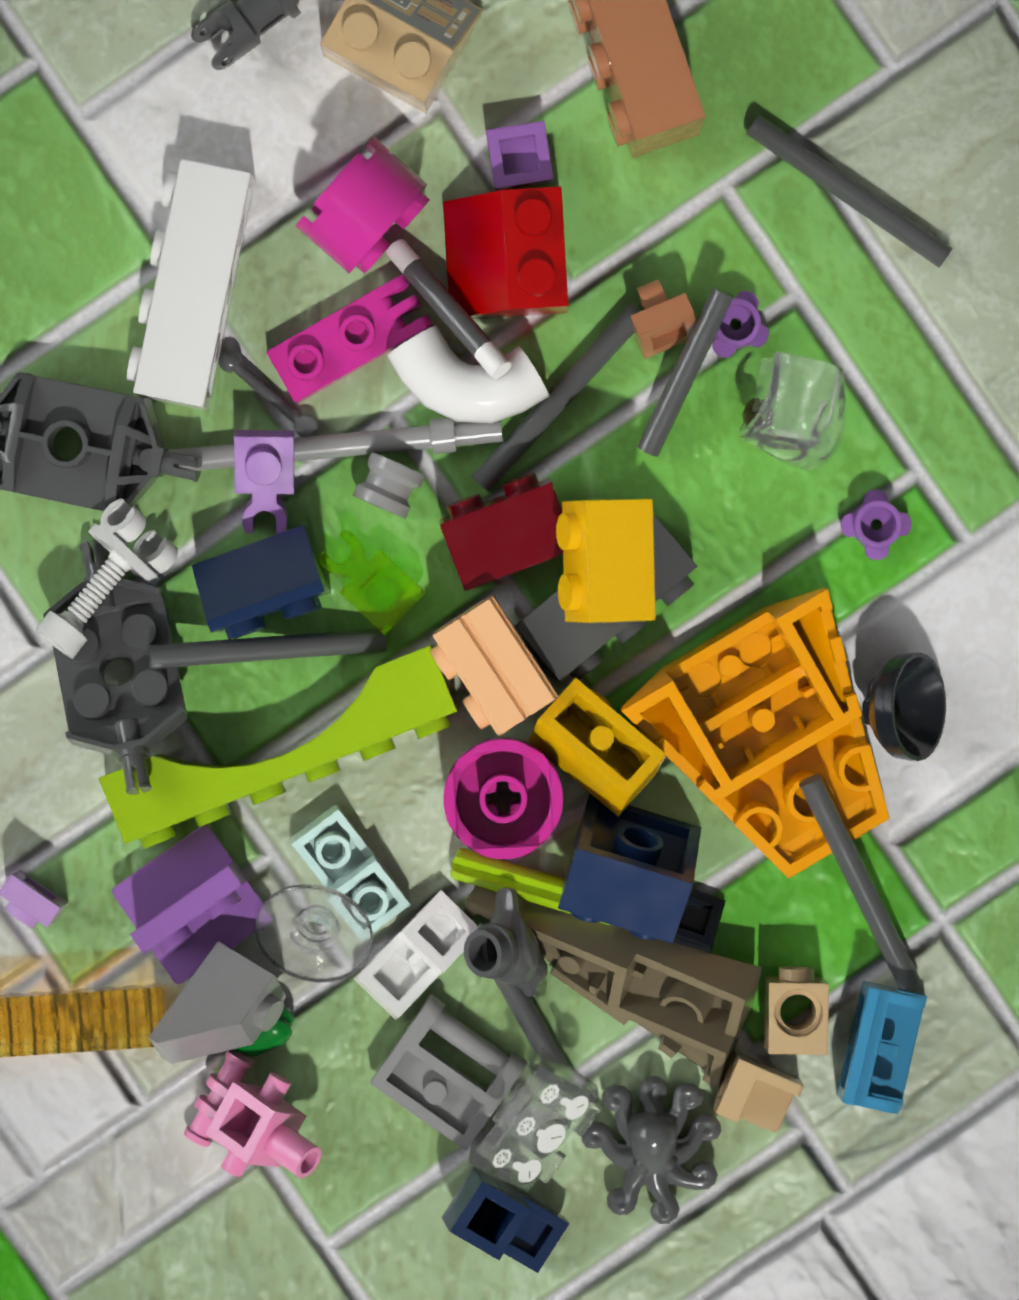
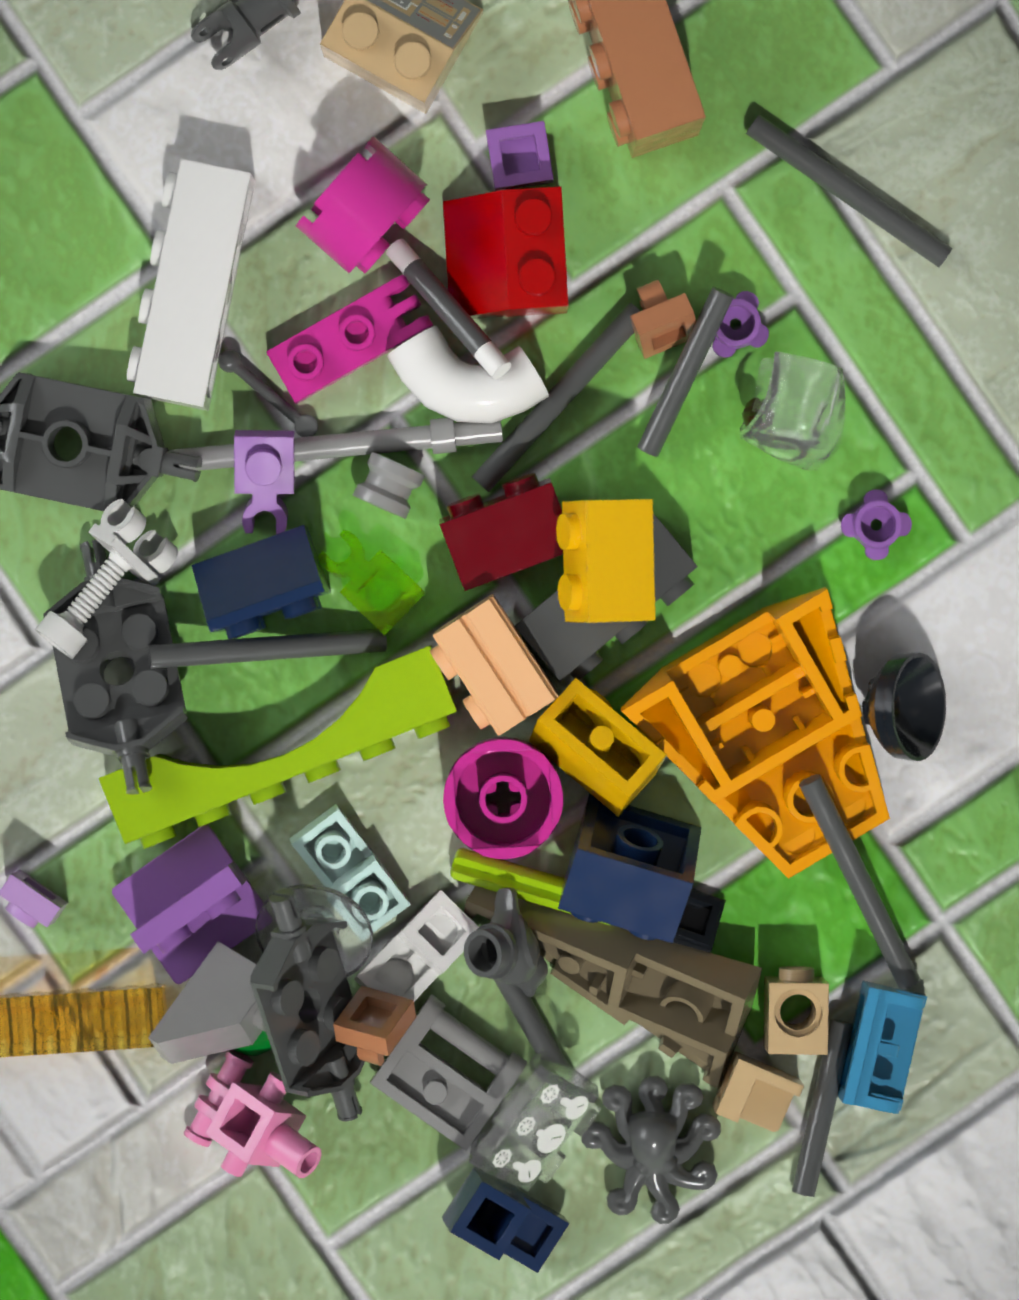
none -> dark grey plate [250,888,365,1121]
none -> nougat tile [333,986,416,1066]
none -> dark grey bar [792,1019,854,1197]

